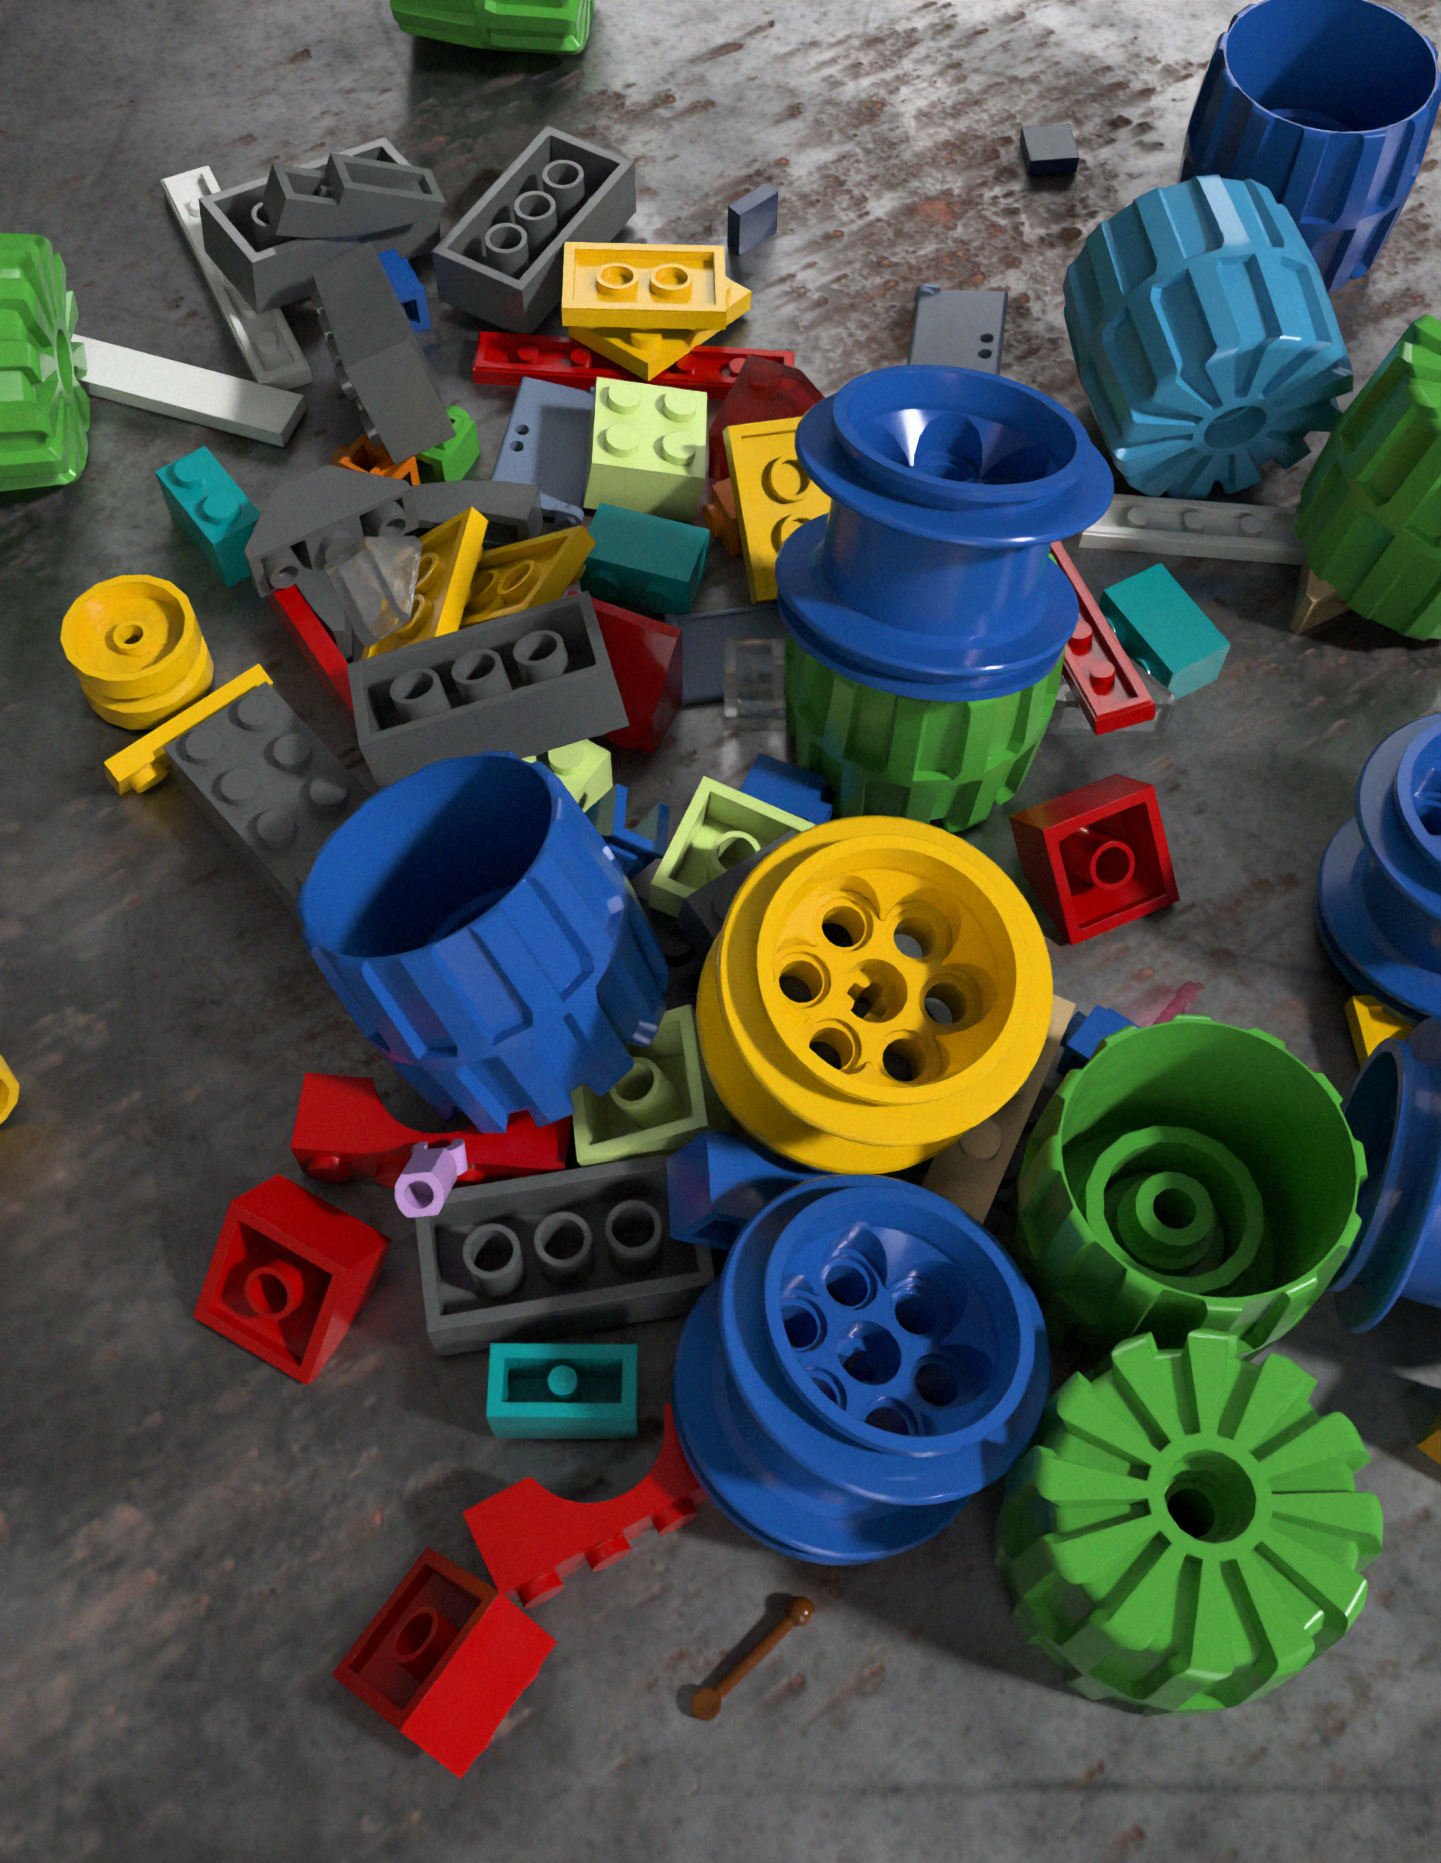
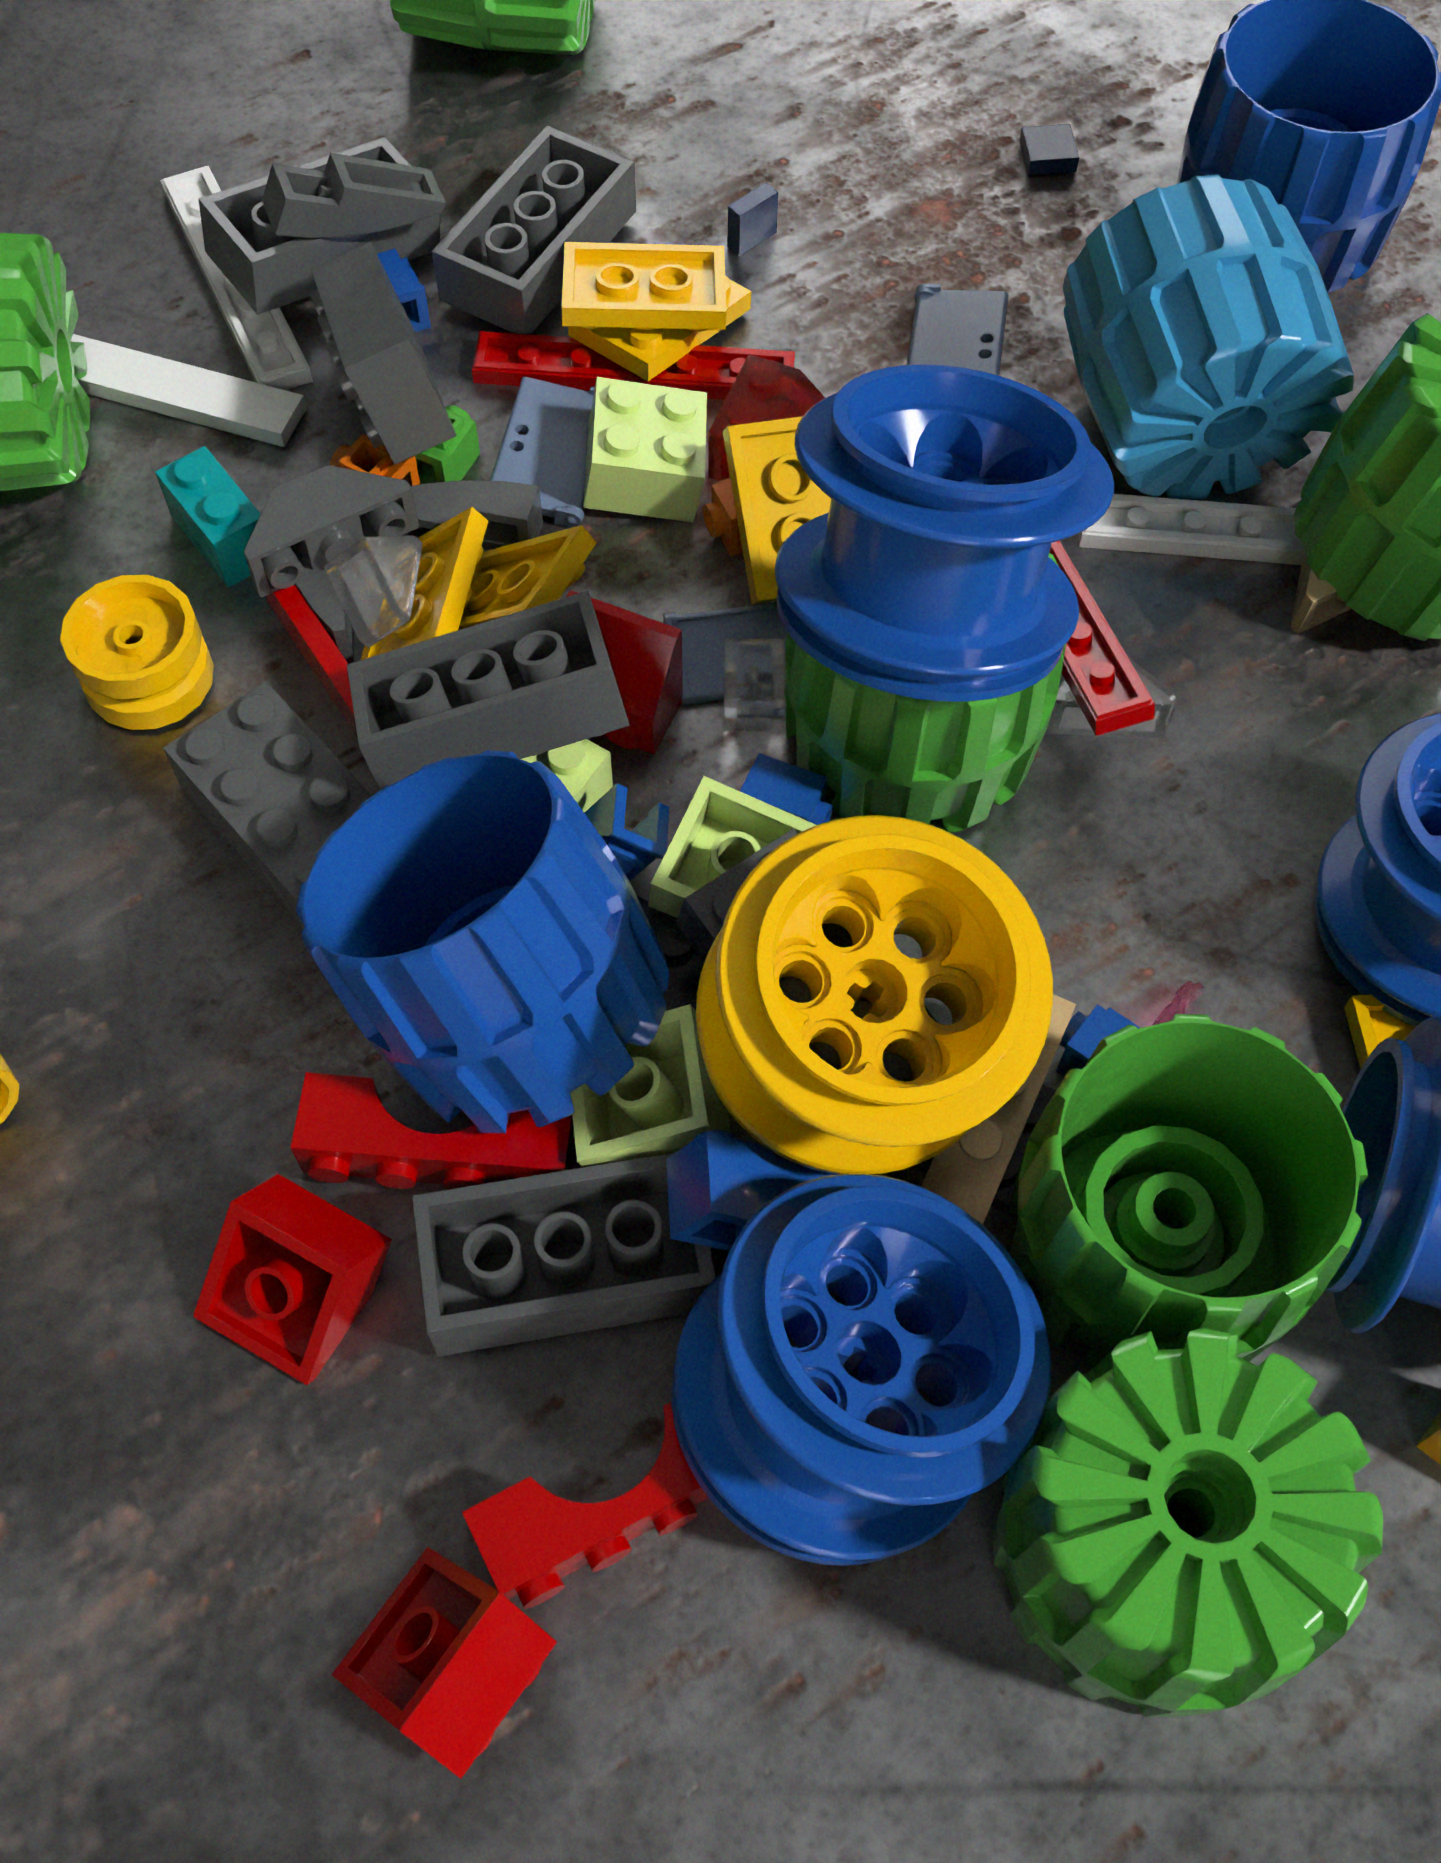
yellow plate [104,663,273,796] -> none
lavender bar [394,1138,468,1218] -> none
teal brick [486,1343,640,1439] -> none
teal brick [580,503,709,615] -> none
reddish brown hinge [691,1596,815,1722] -> none
red slope [1009,773,1180,946] -> none
teal brick [1098,563,1231,708] -> none

